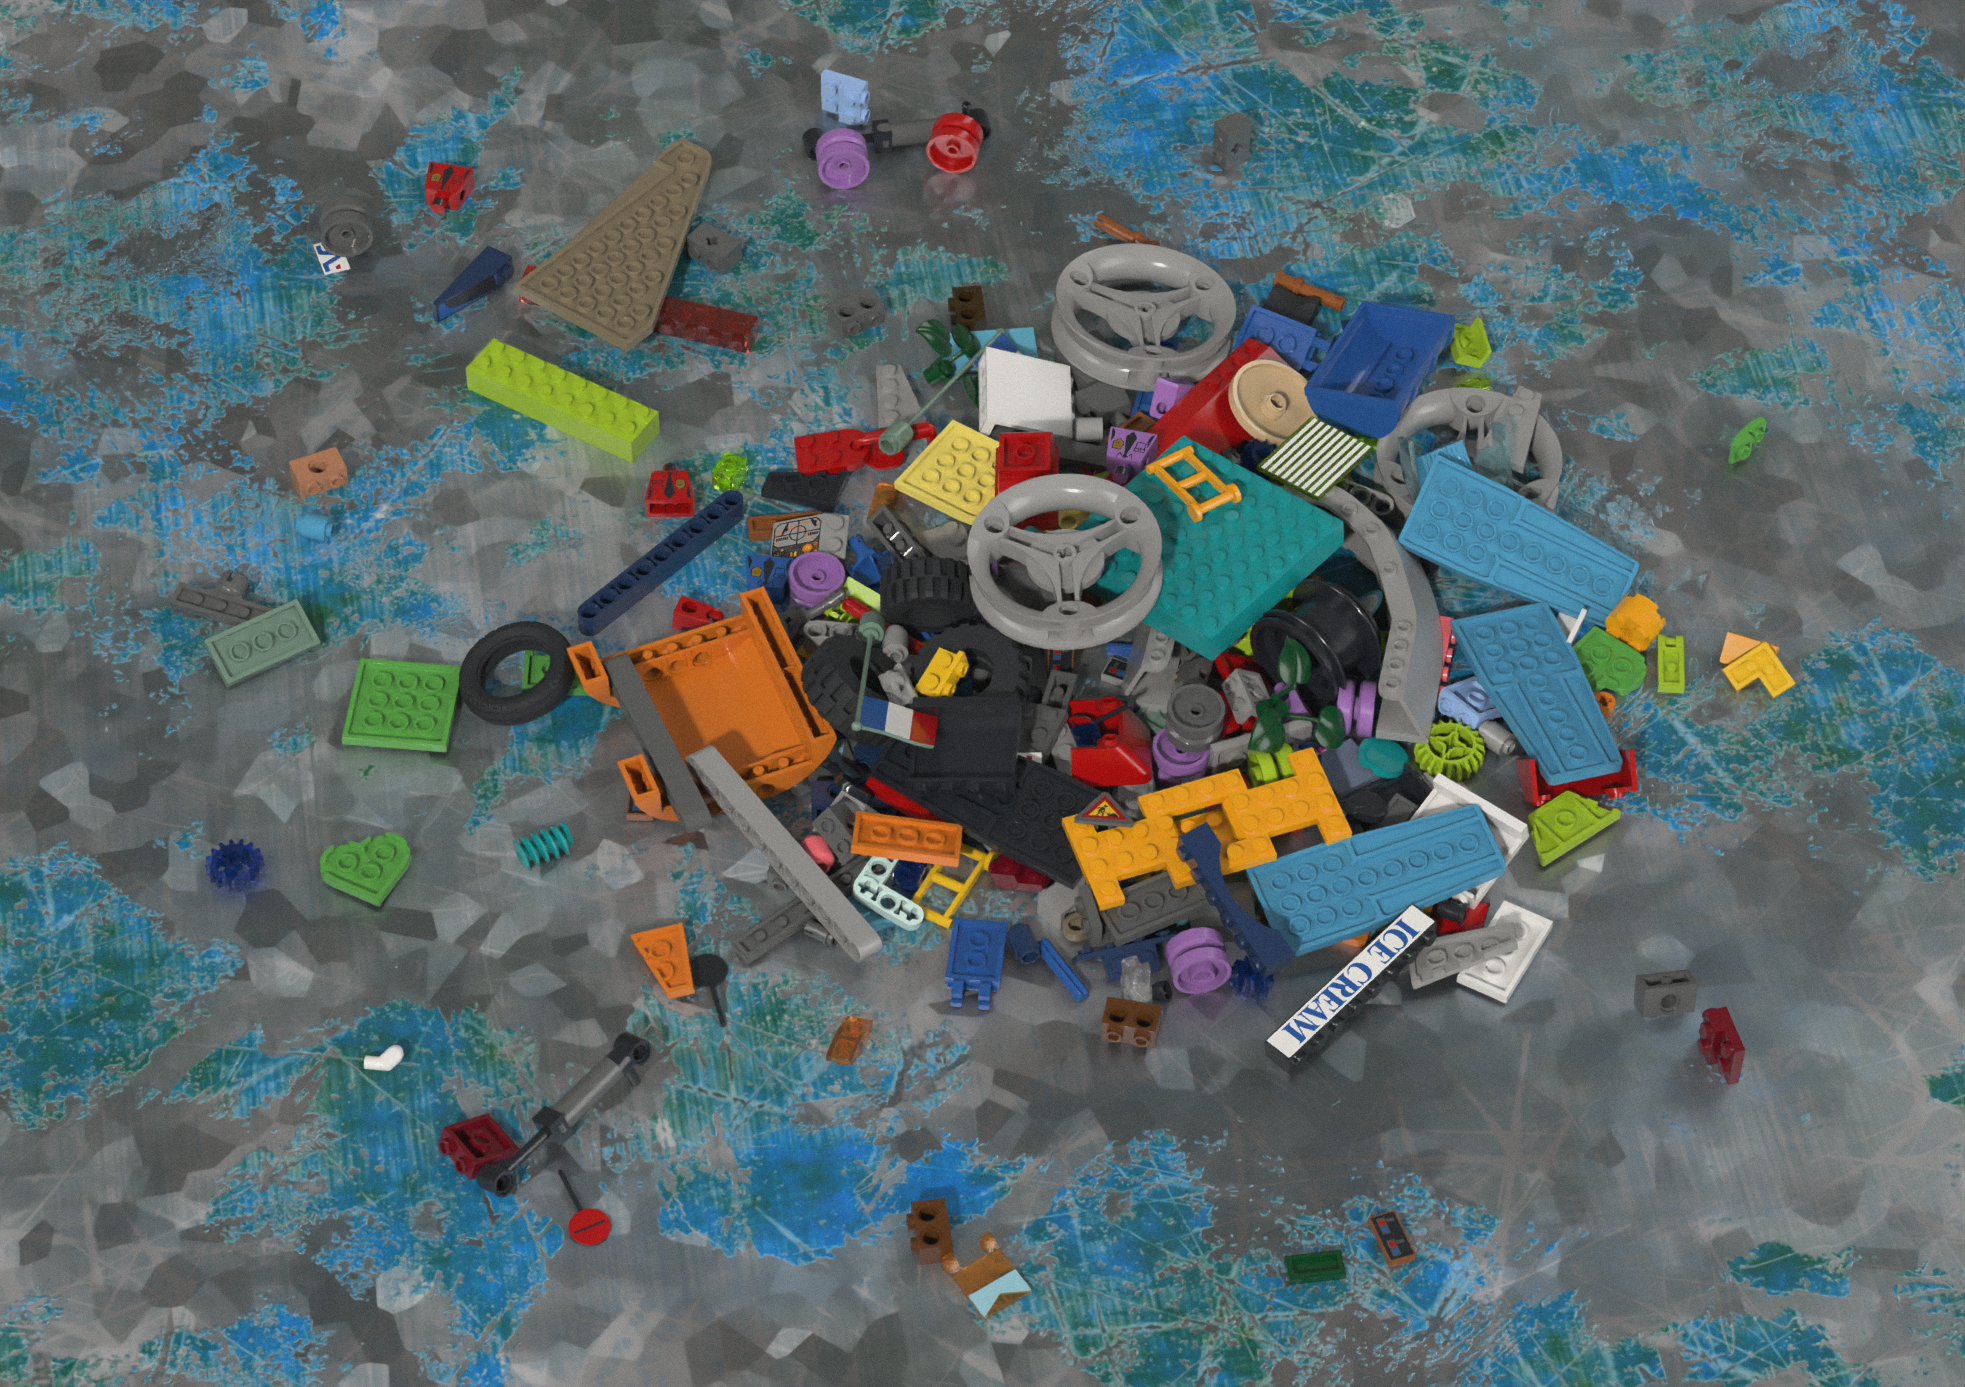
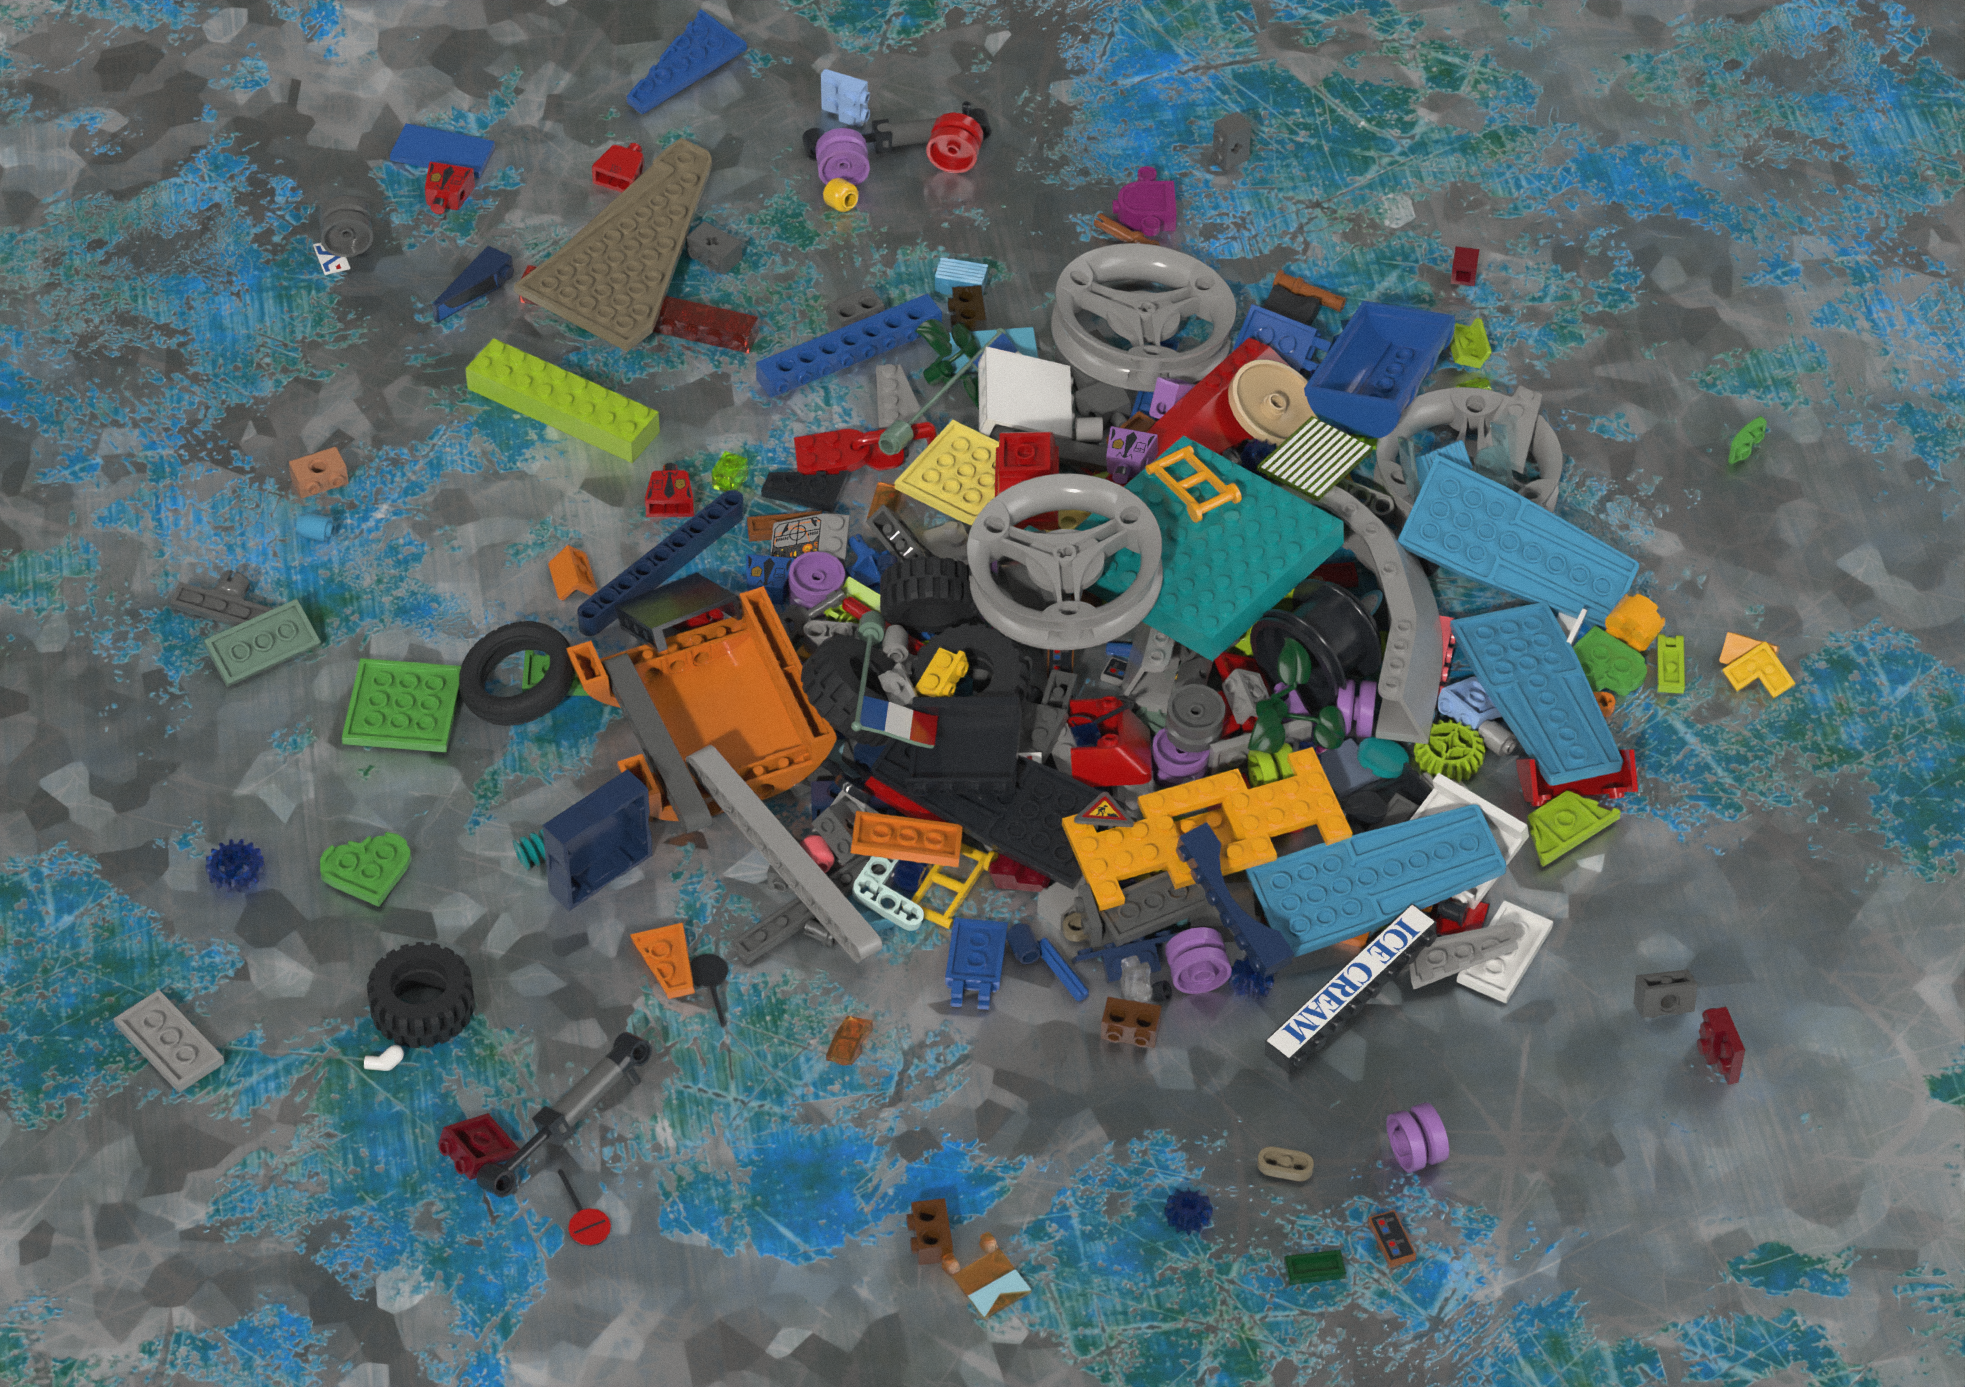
none -> light grey plate [114,990,224,1093]
none -> black tyre [367,942,475,1048]
none -> blue tile [390,123,495,179]
none -> dark blue tile [542,769,653,911]
none -> orange panel [548,545,598,601]
none -> red torso [592,143,645,192]
none -> black panel [614,573,742,653]
none -> blue wing [627,9,747,115]
none -> blue brick [756,294,942,398]
none -> yellow head [823,178,858,212]
none -> dark azure brick [935,257,988,295]
none -> magenta piece [1112,166,1176,236]
none -> clear blue gear [1164,1186,1213,1236]
none -> dark tan plate [1257,1146,1314,1181]
none -> red tile [1306,562,1359,588]
none -> medium lavender wheel [1386,1102,1449,1173]
none -> dark red brick [1450,246,1480,286]

